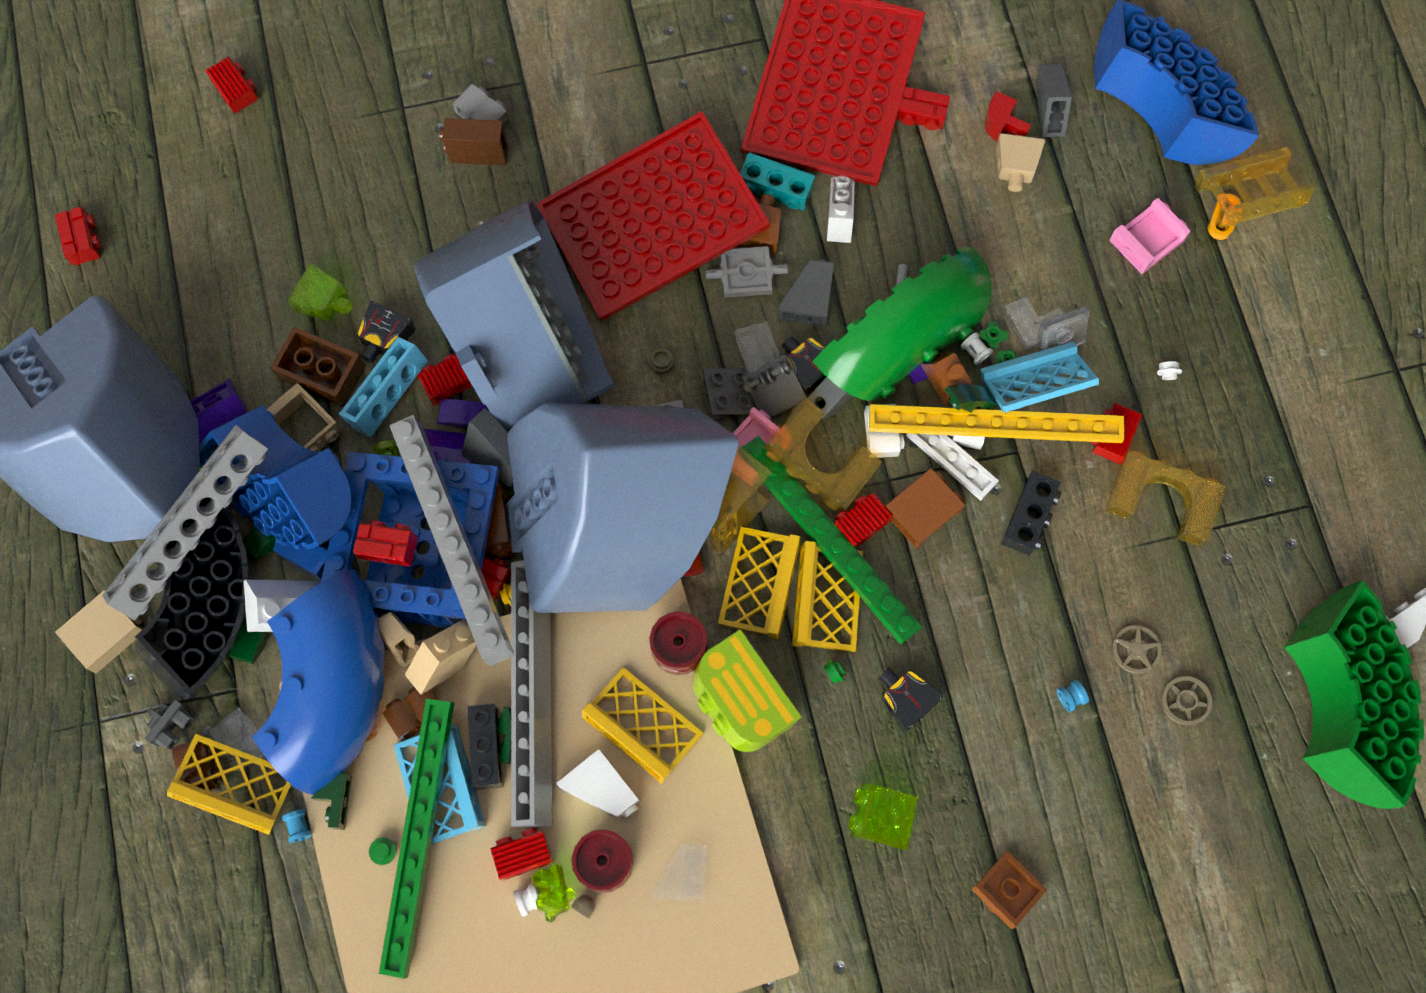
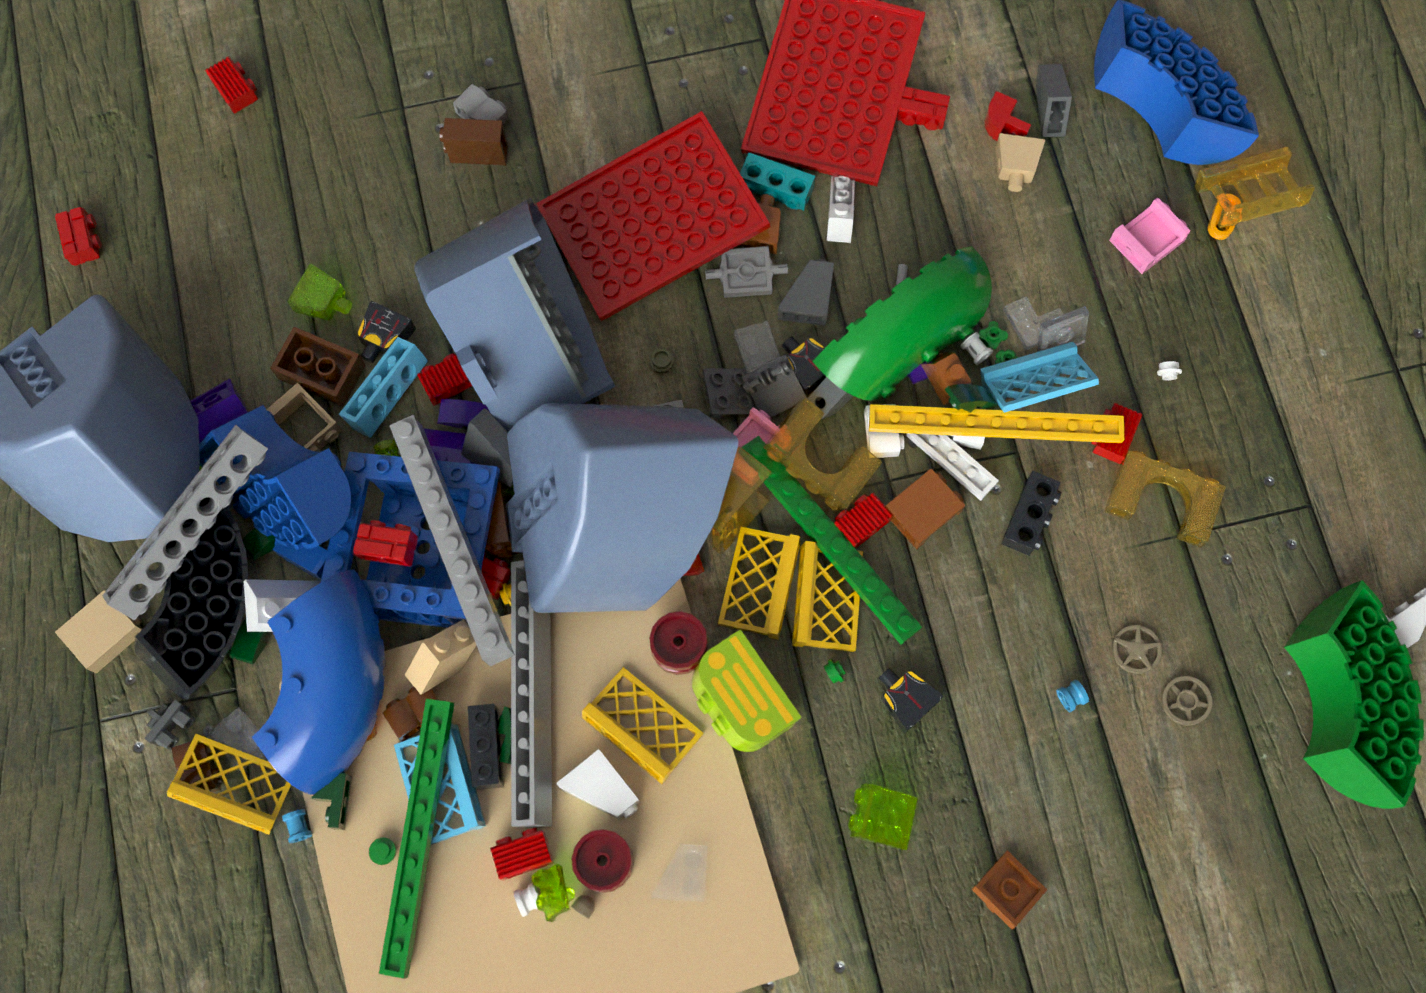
tan brick [378,612,420,666] -> none

